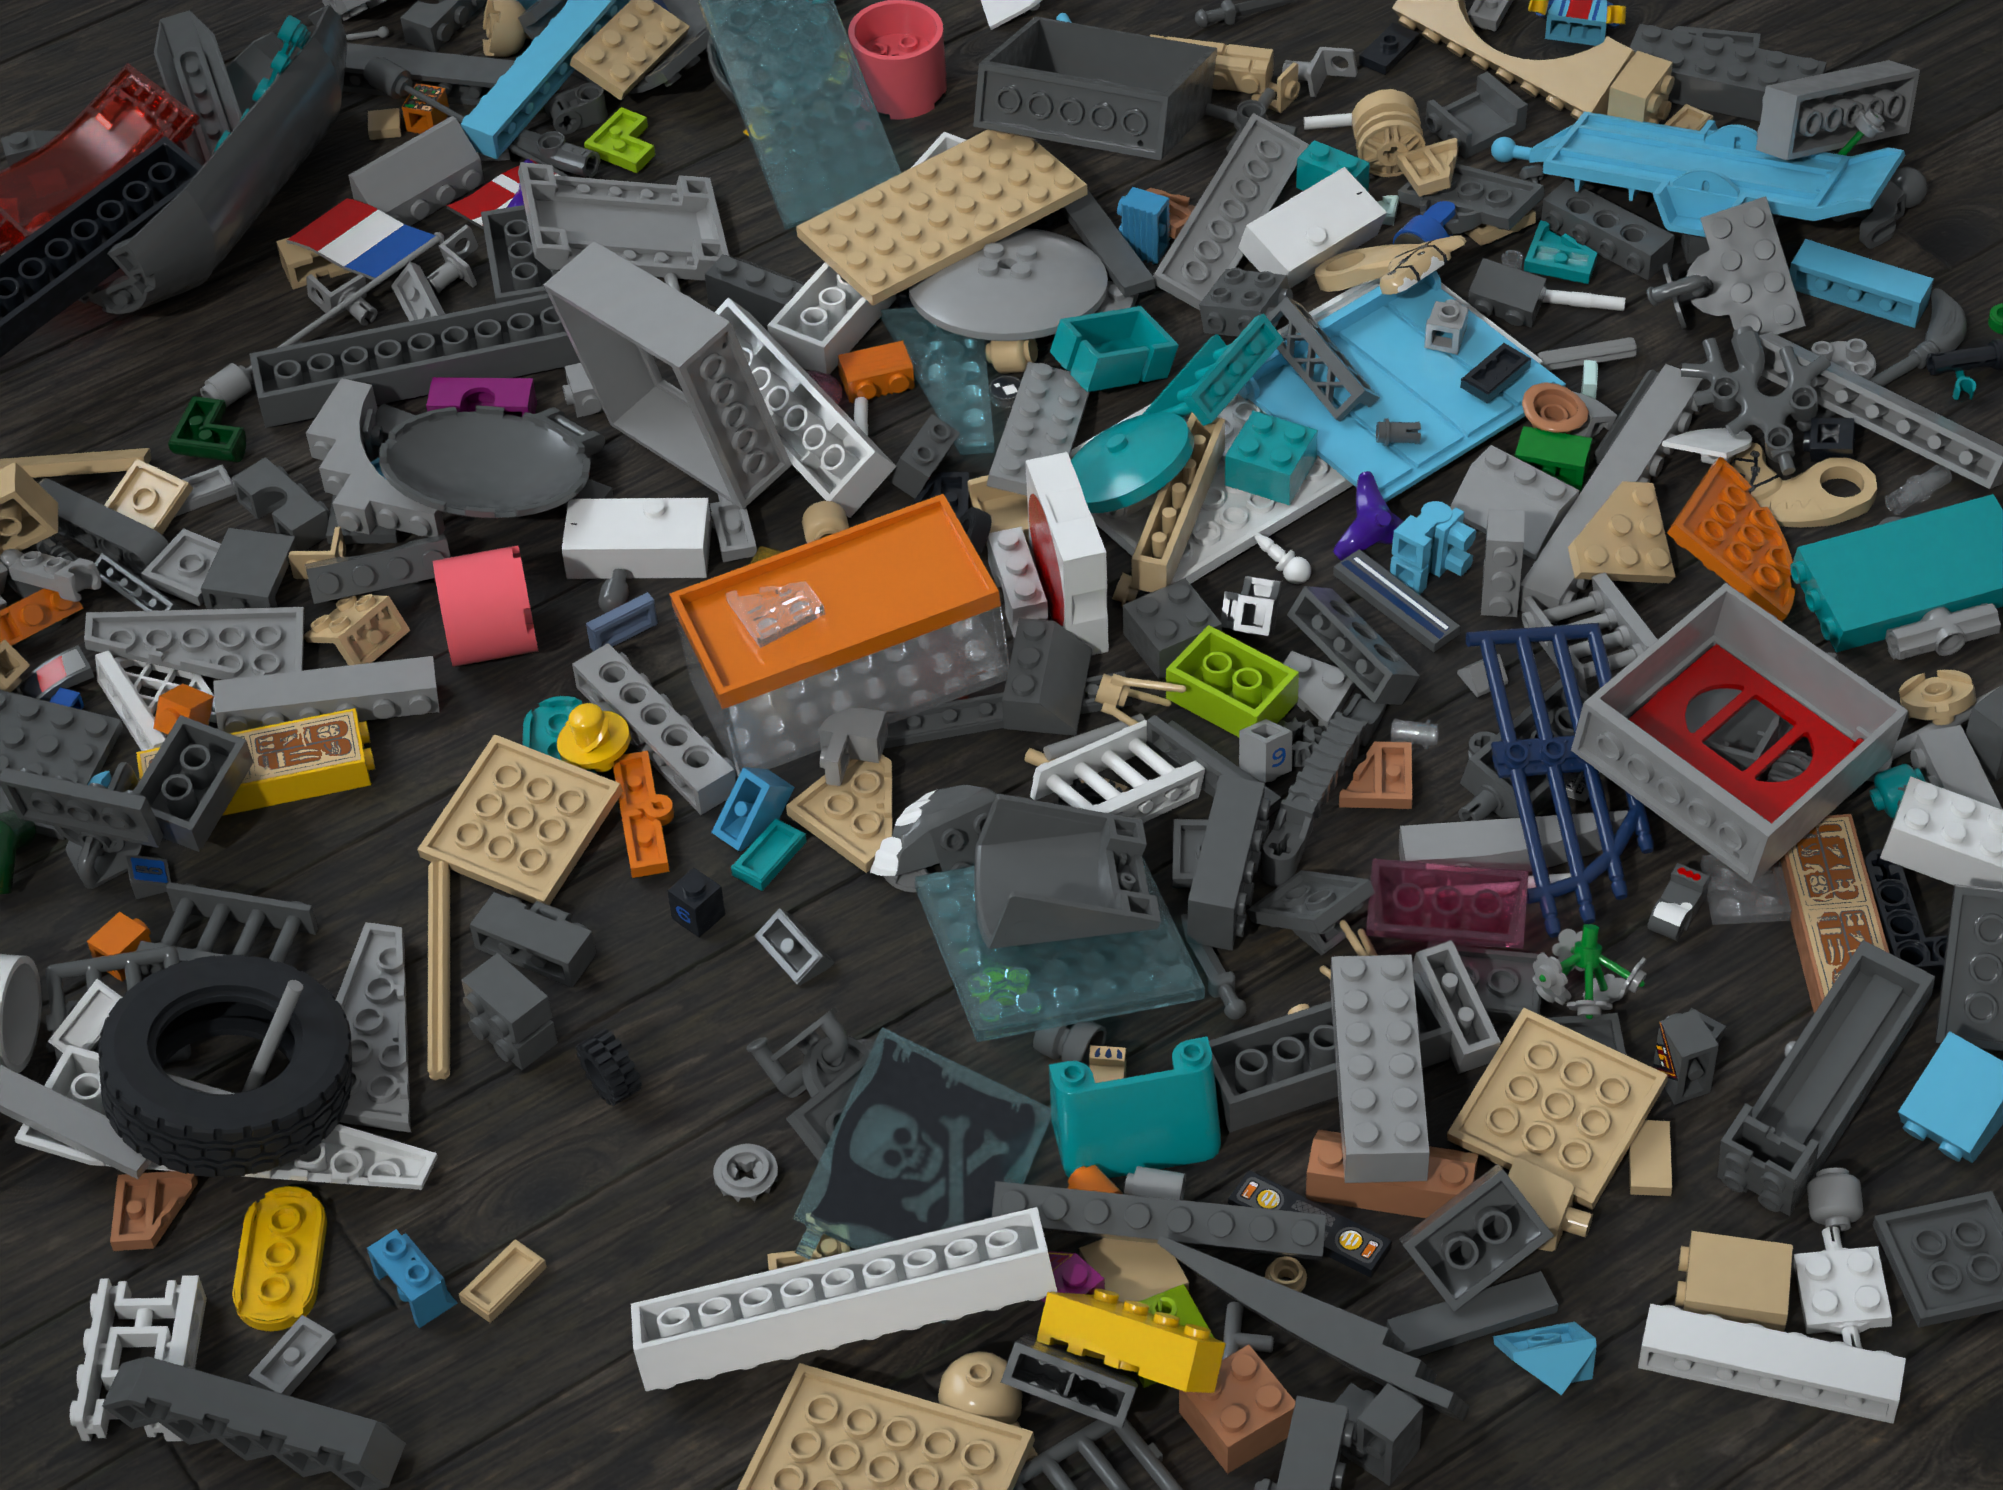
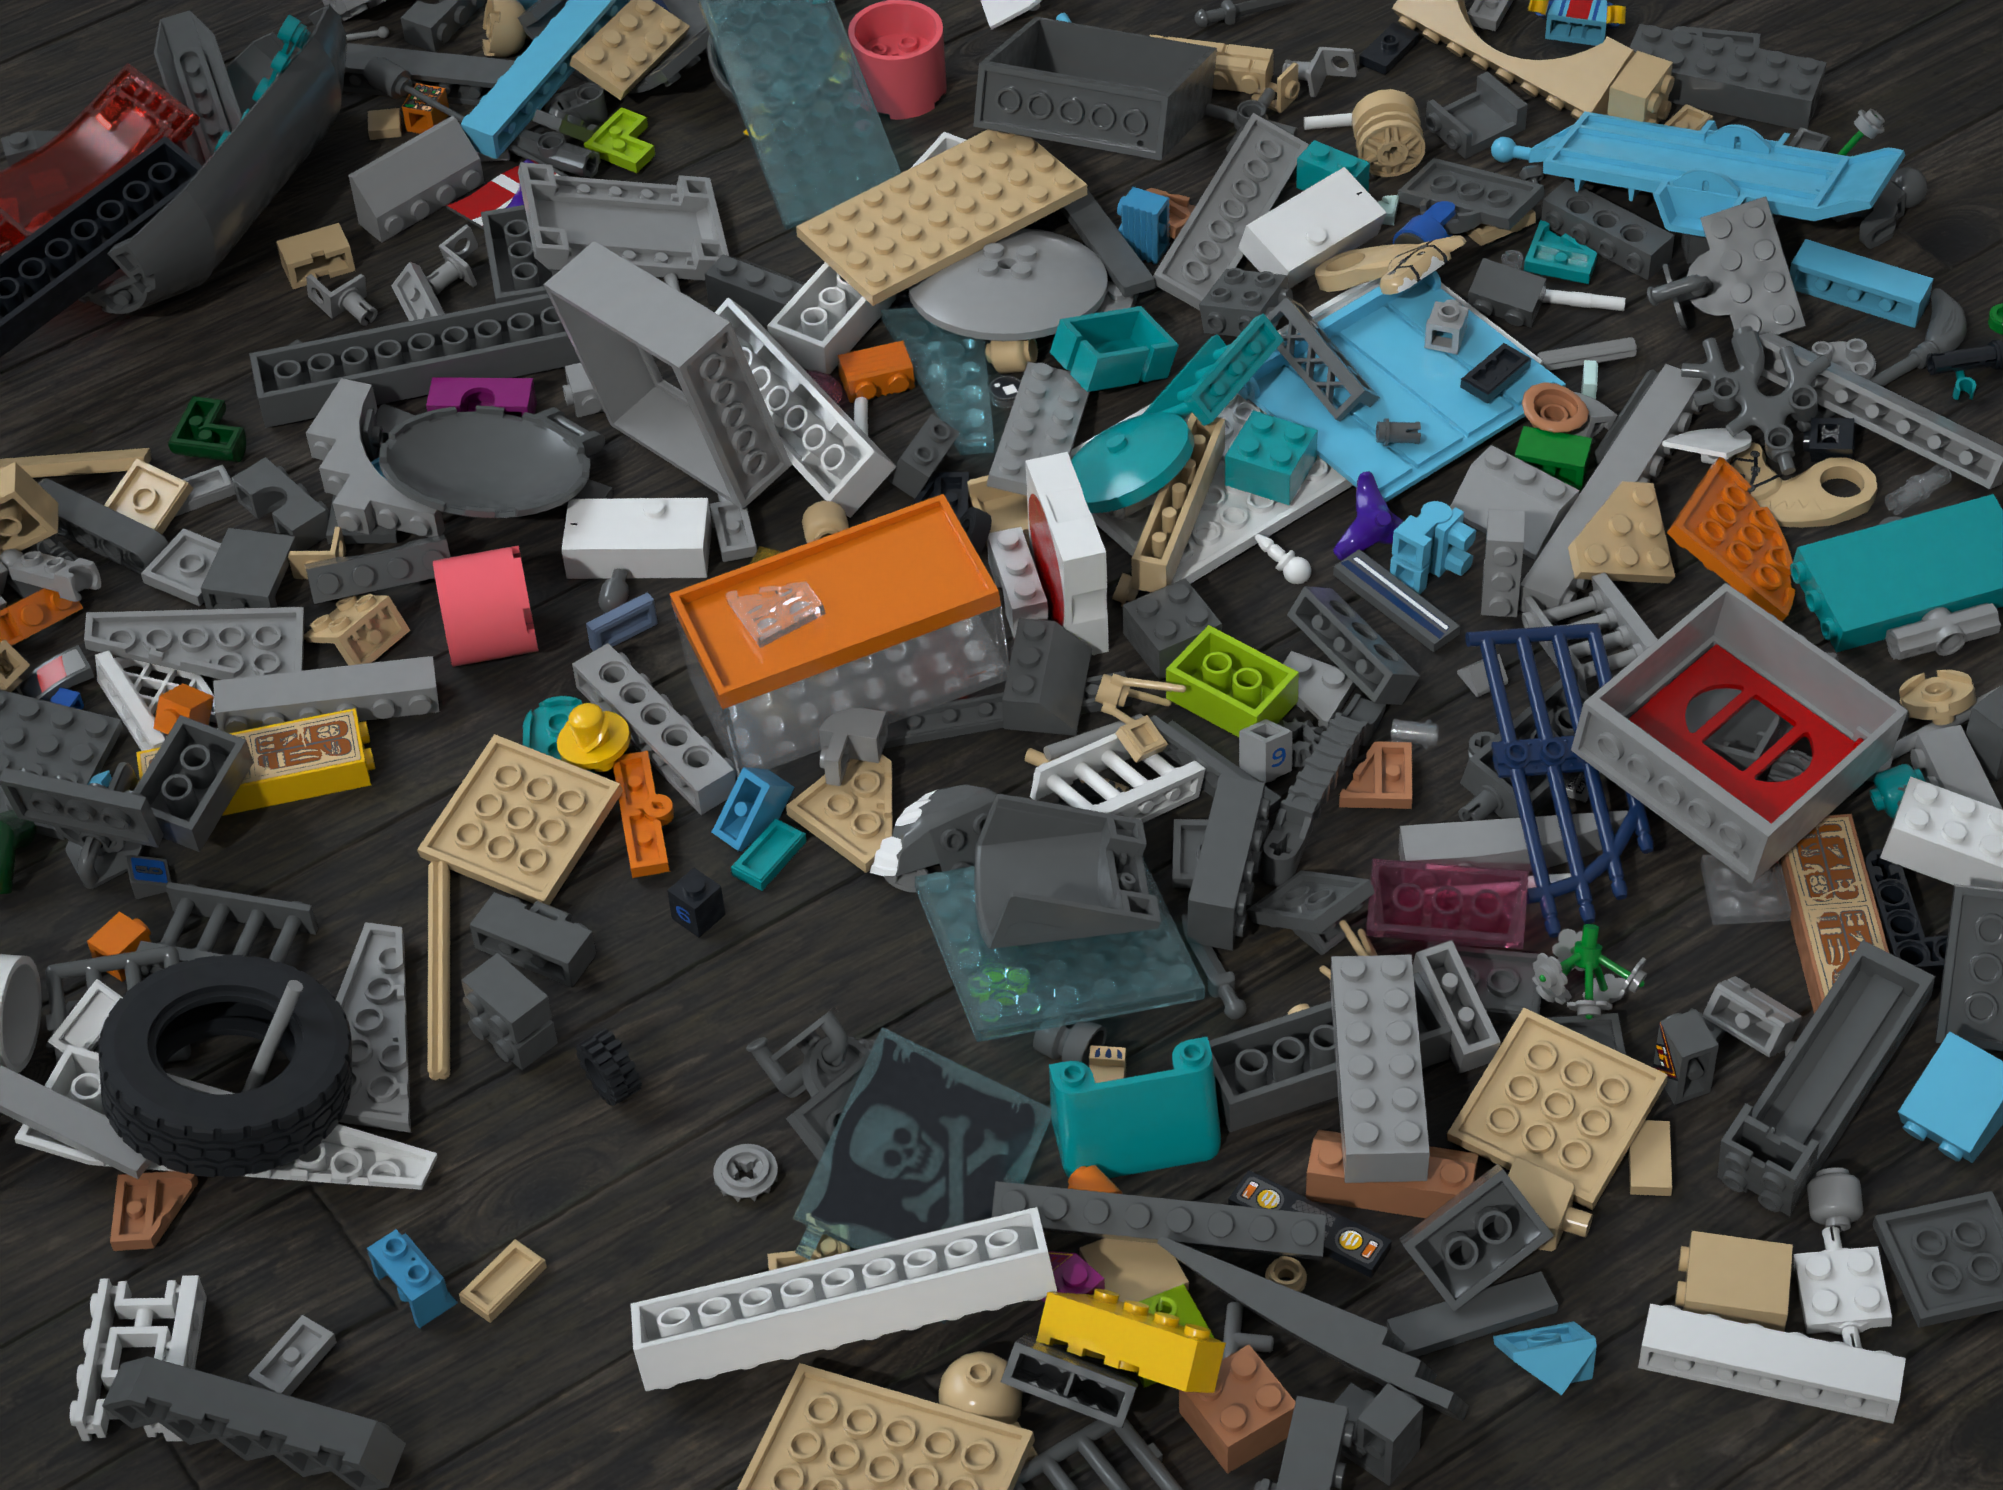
dark grey piece [95,553,185,611] -> none
flag [200,198,444,408] -> none
yellow tile [232,1186,327,1331] -> none
dark grey slope [754,908,835,986] -> none
light grey brick [1124,1166,1186,1200] -> none
brick [1220,576,1282,636] -> none
tan wing [1397,138,1459,197] -> none
dark grey leg [1648,863,1709,941] -> none
light grey brick [1756,60,1920,160] -> none
none -> dark grey hinge [533,108,600,142]
none -> tan tile [1115,715,1168,763]
none -> light grey brick [1702,976,1802,1057]

